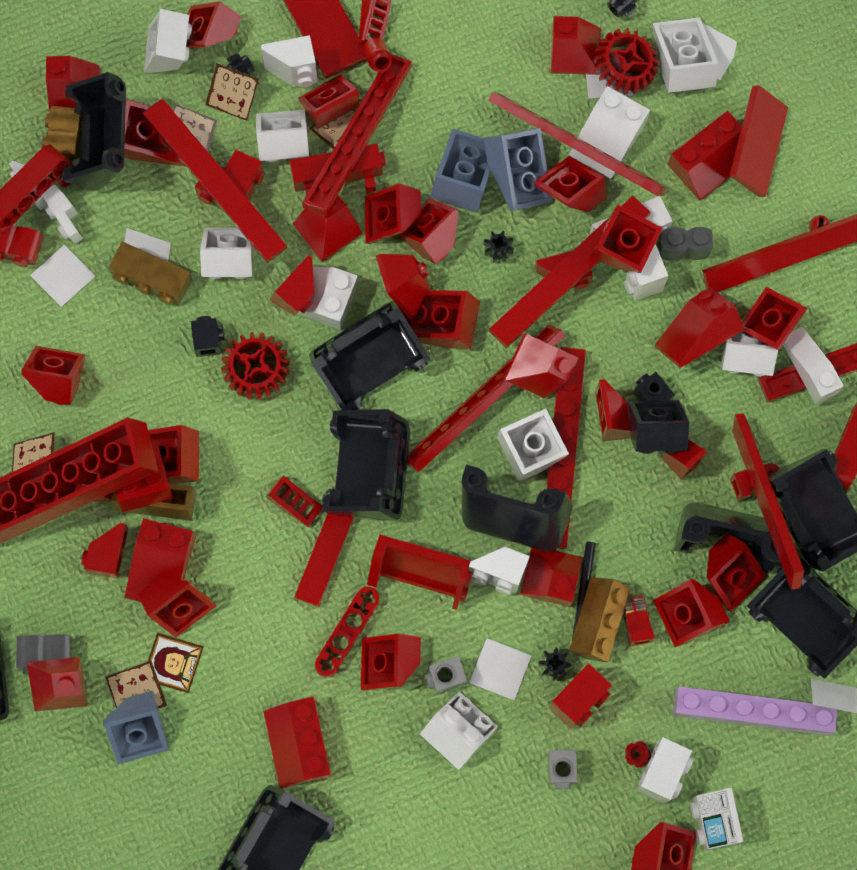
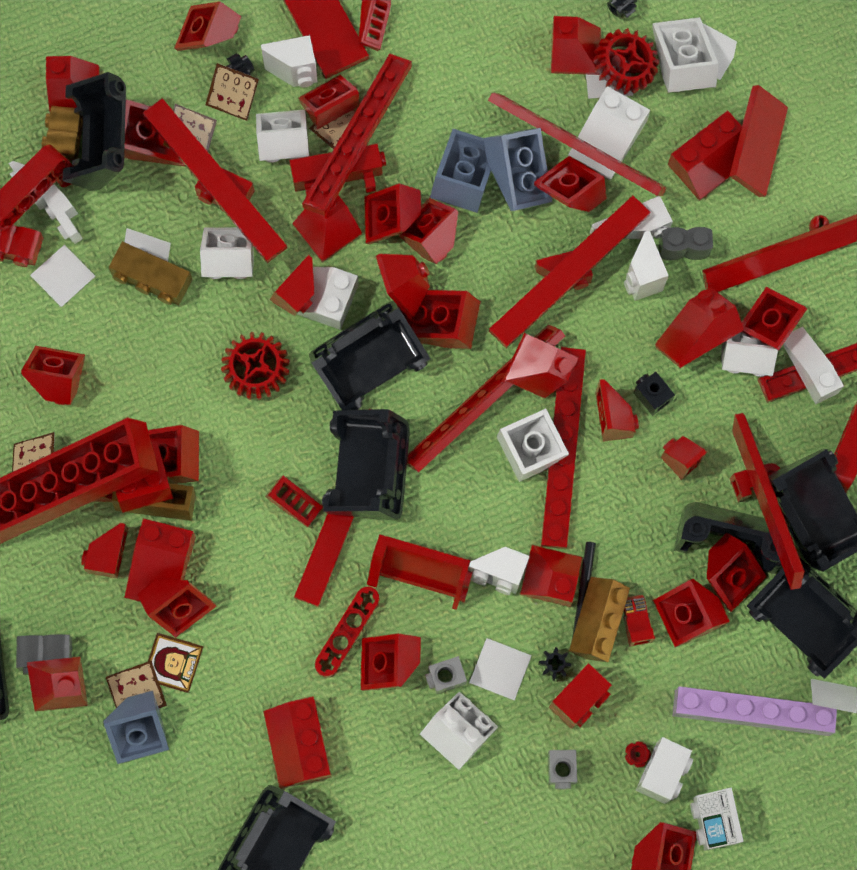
white slope [144,9,192,73] -> none
black brick [191,316,225,357] -> none
red brick [225,149,265,187] -> none
red brick [362,38,392,72] -> none
black windscreen [462,465,573,552] -> none
black gear [483,231,514,263] -> none
red slope [590,204,663,273] -> none
black slope [628,400,690,454] -> none

